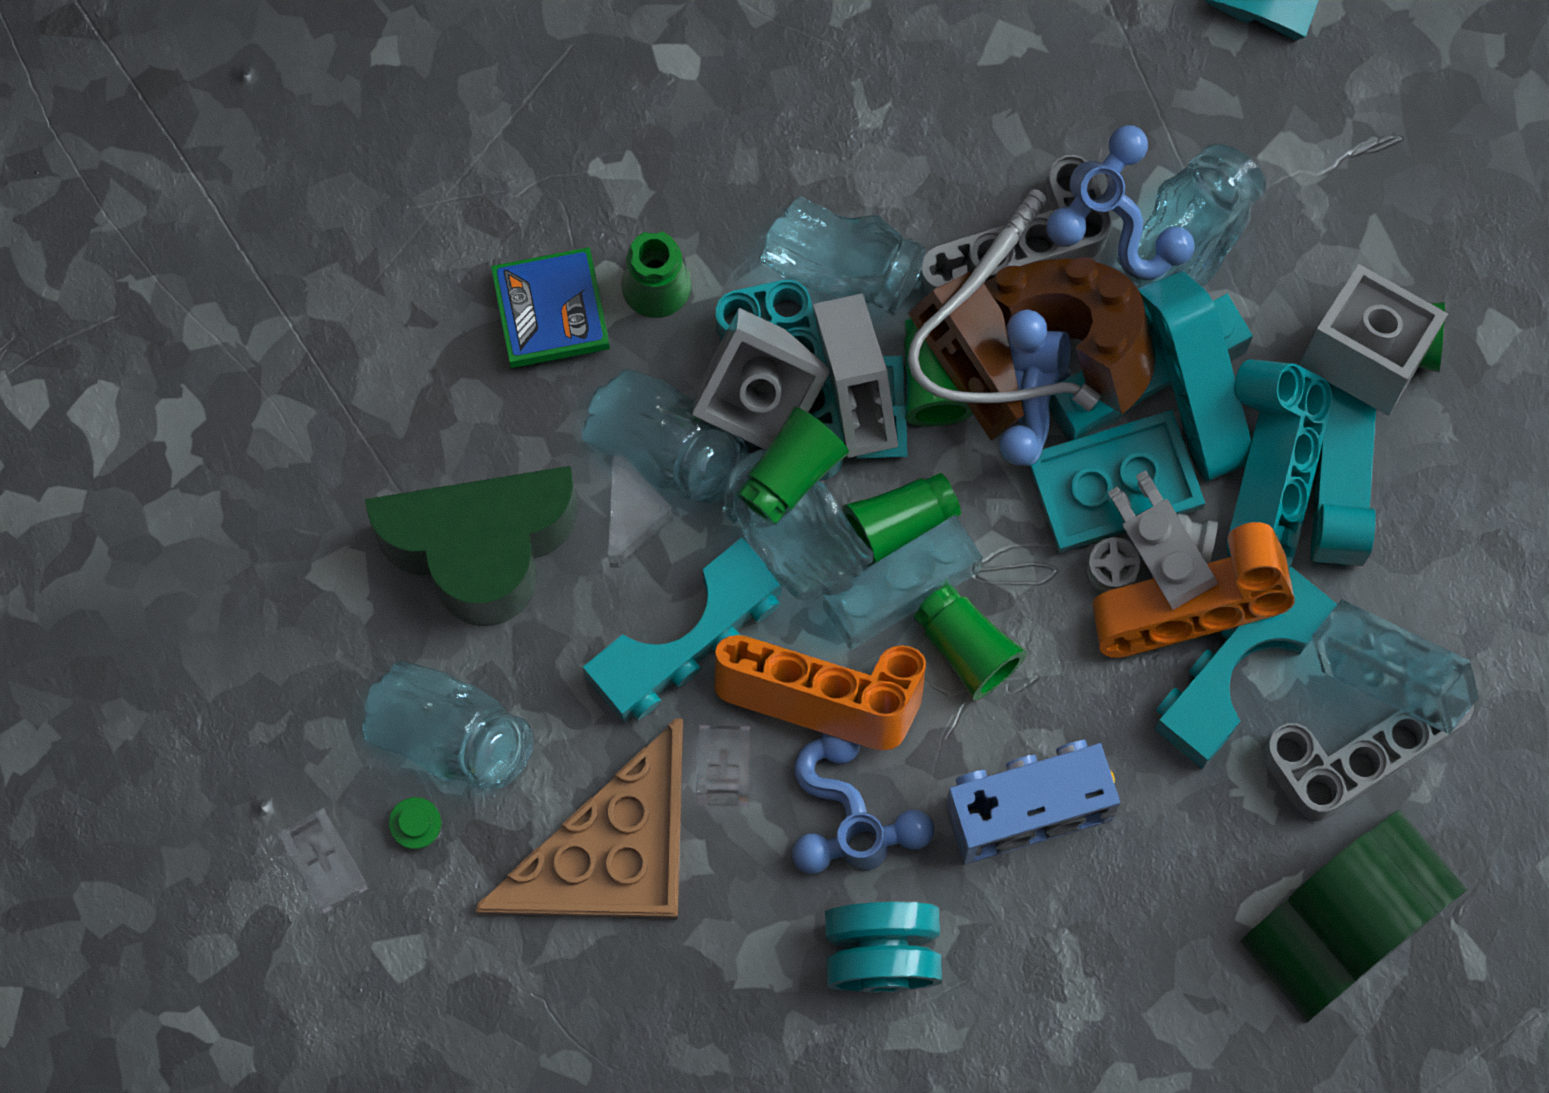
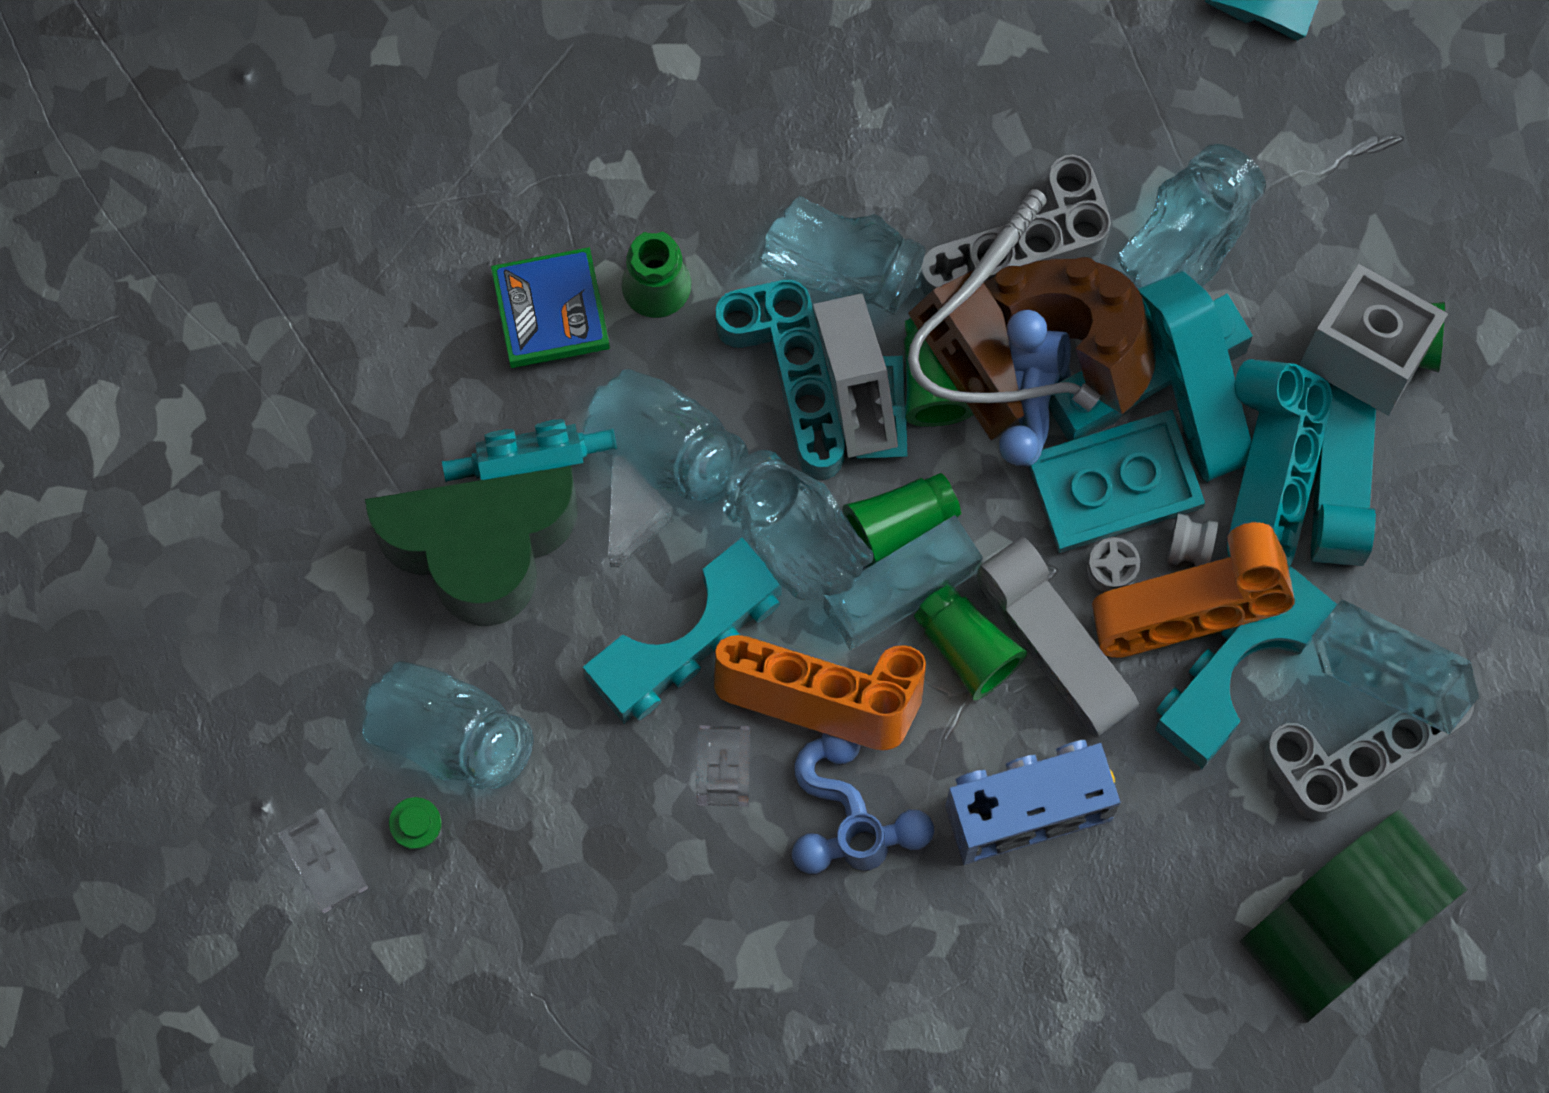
medium nougat tile [476,718,683,919] -> none
light grey slope [692,308,830,450] -> none
green plant [737,406,850,525] -> none
teal wheel [825,902,942,993] -> none
medium blue piece [1047,125,1195,280] -> none
light grey hinge [1108,470,1218,610] -> none
none -> teal plate [442,419,617,482]
none -> light grey beam [977,536,1139,737]

